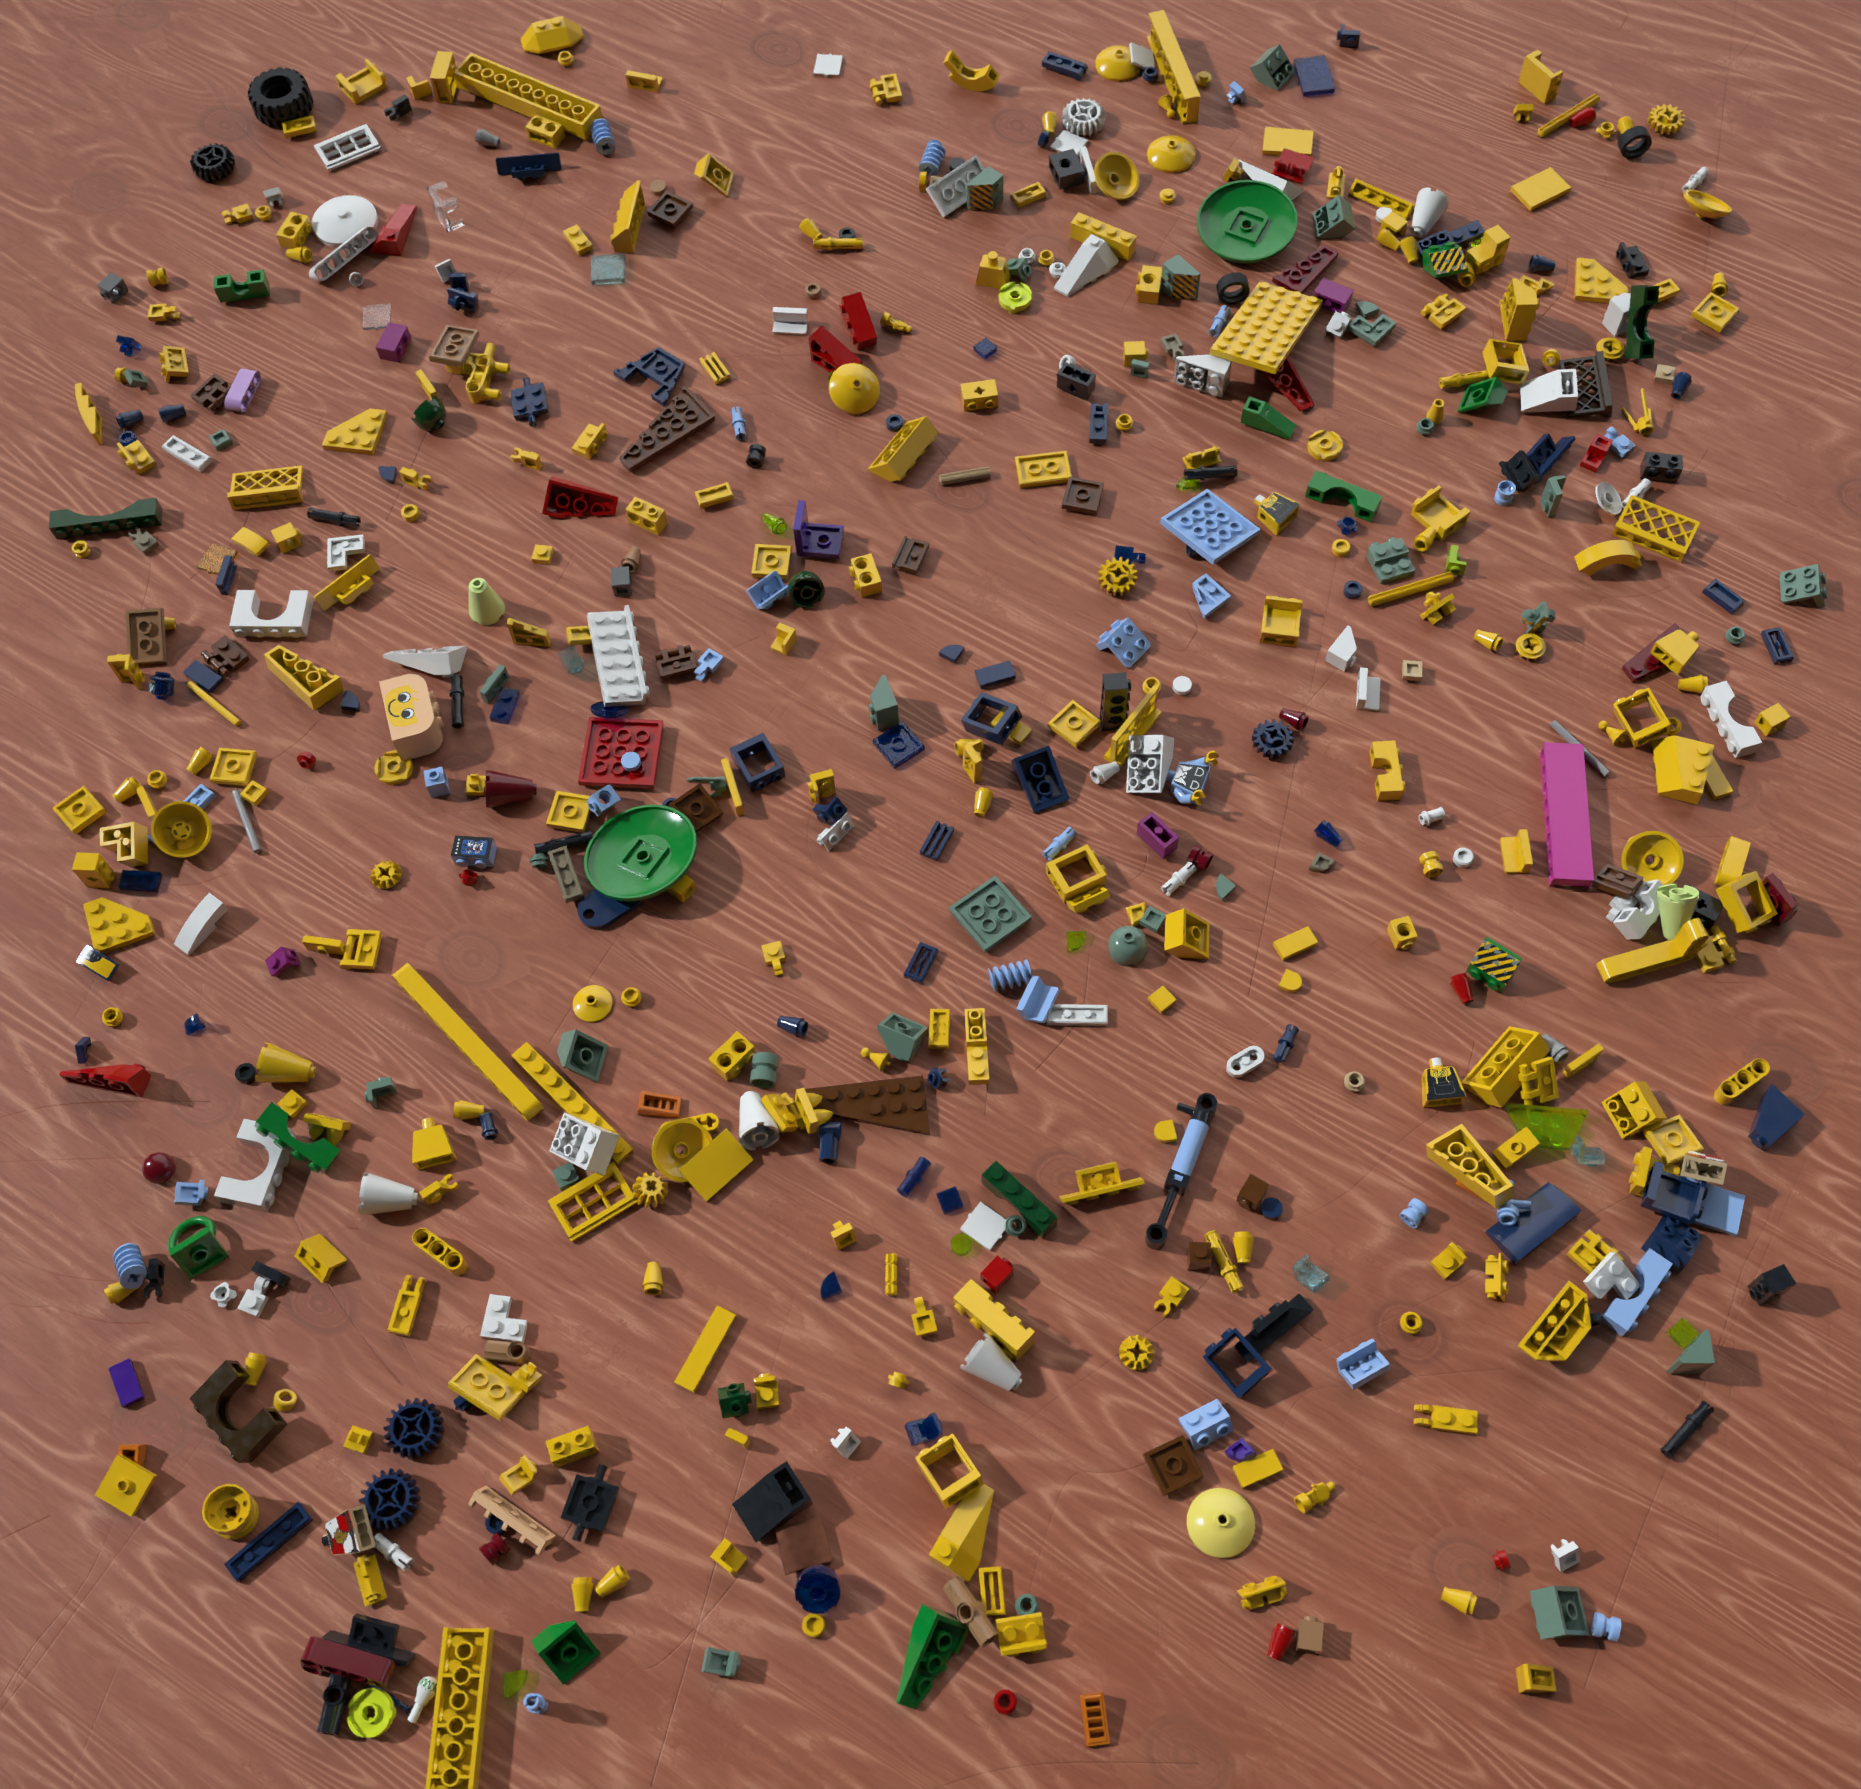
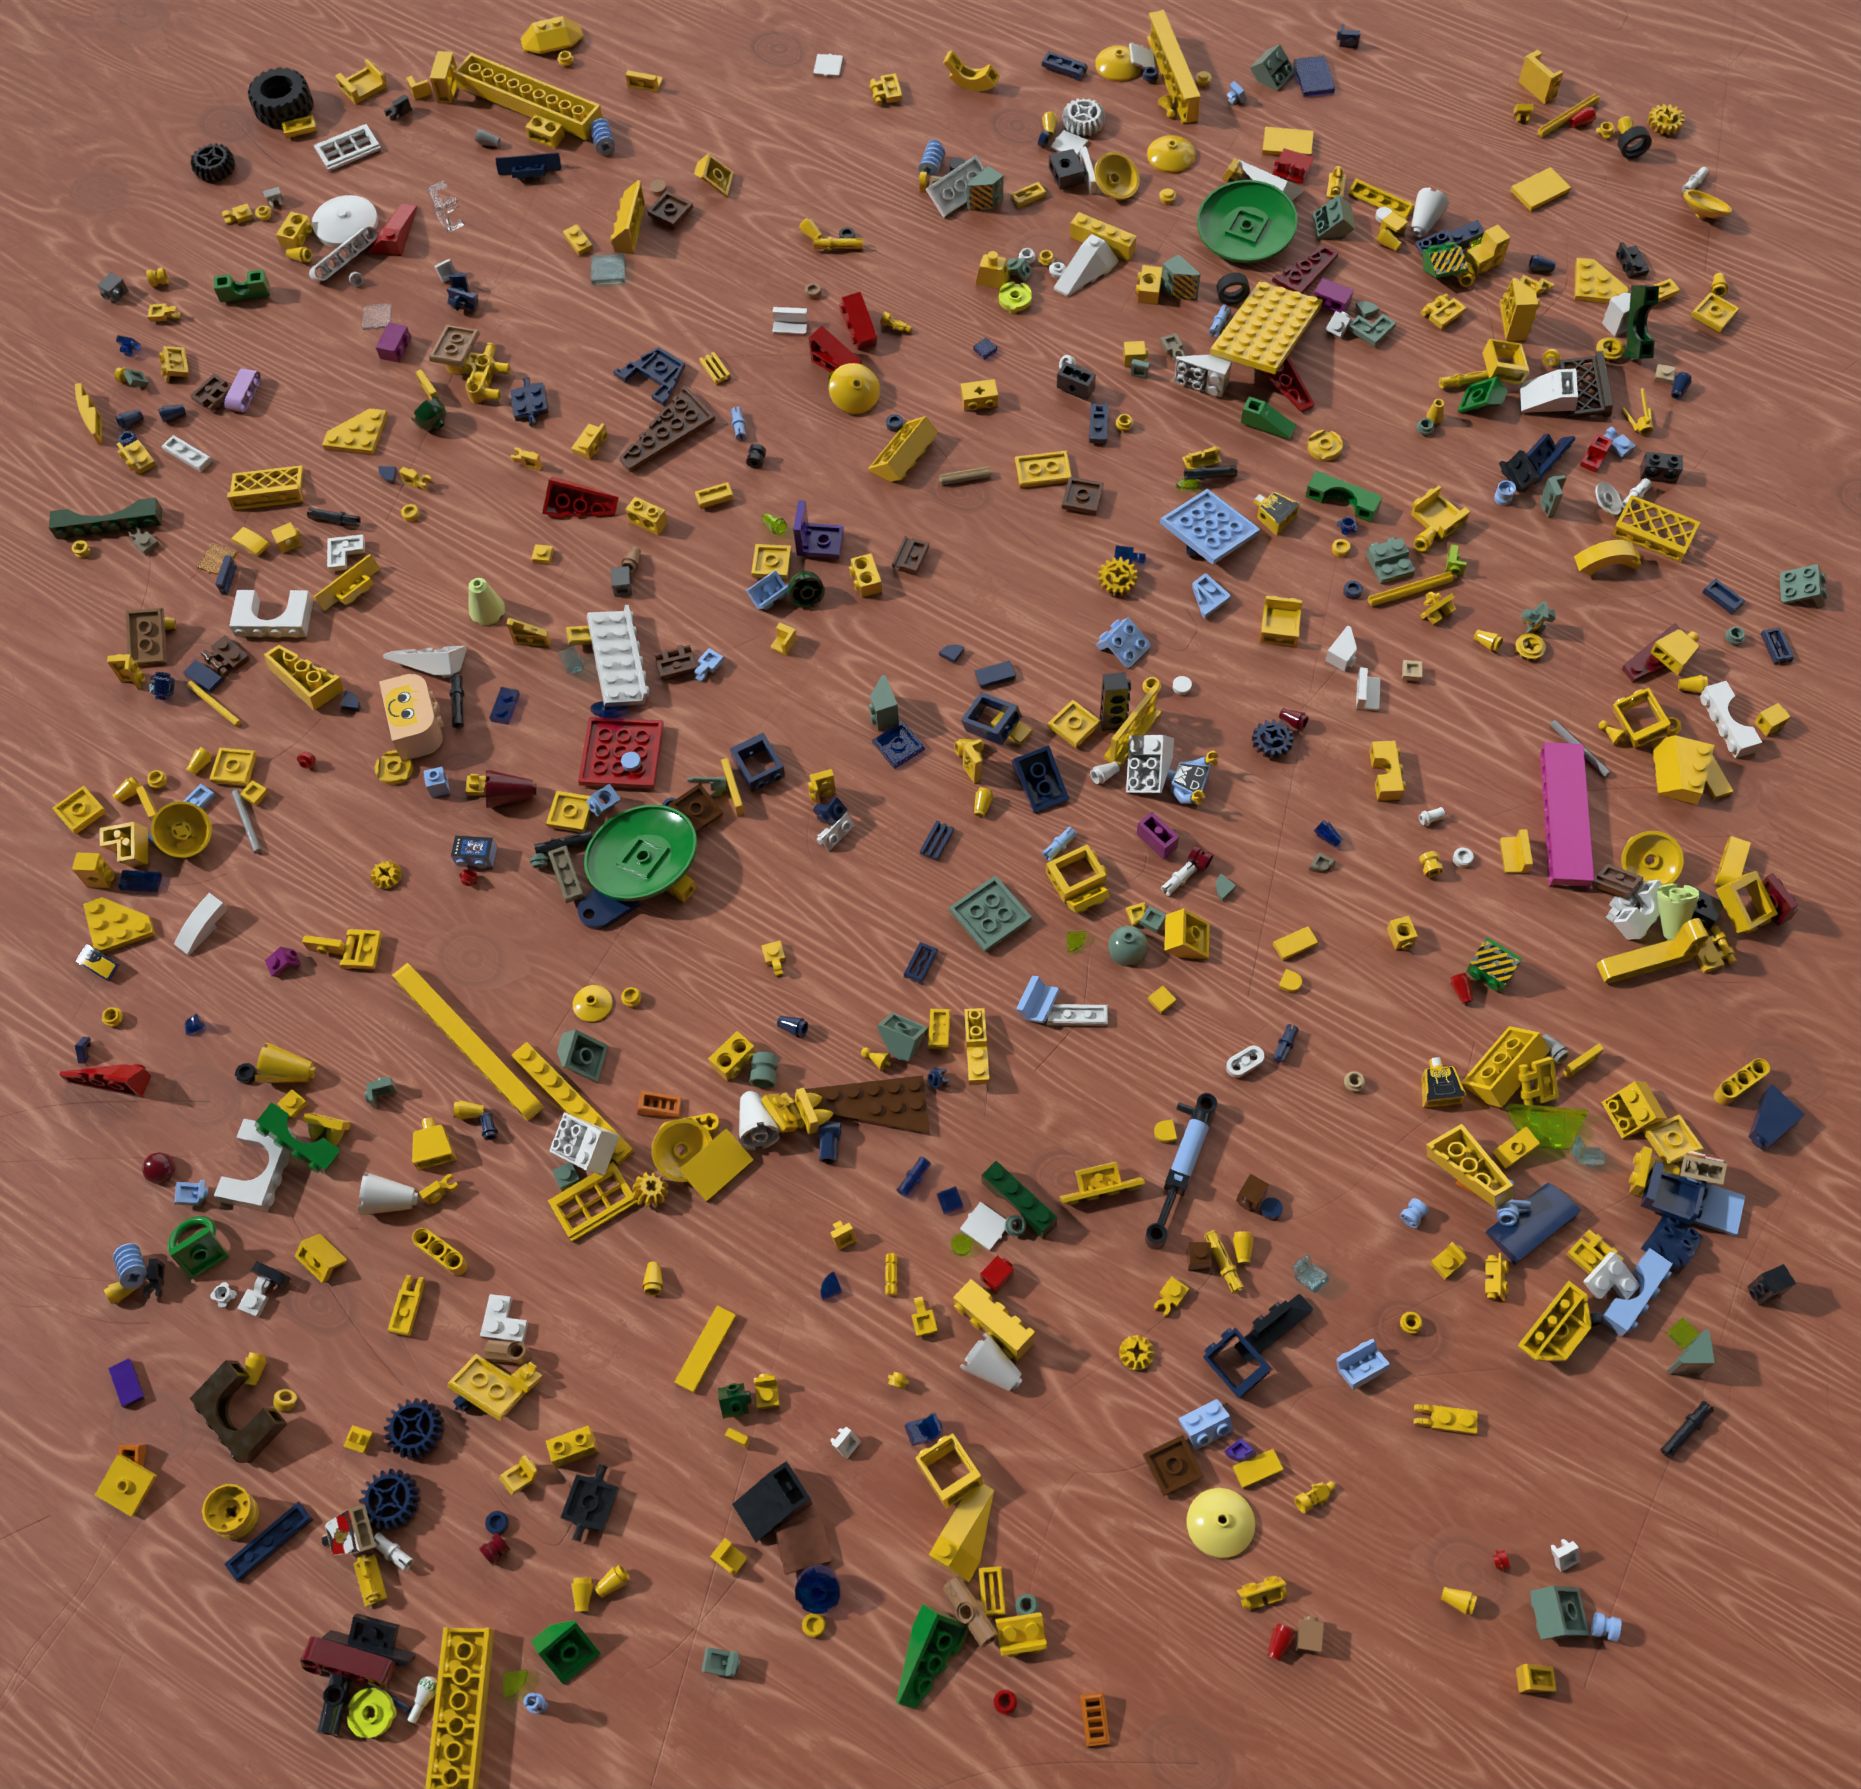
sand green tile [208,429,233,451] -> none
light nougat hinge [468,1486,556,1556] -> none
sand green plate [479,664,509,704] -> none
light blue piece [988,959,1032,992] -> none
yellow cone [1400,236,1418,264] -> none

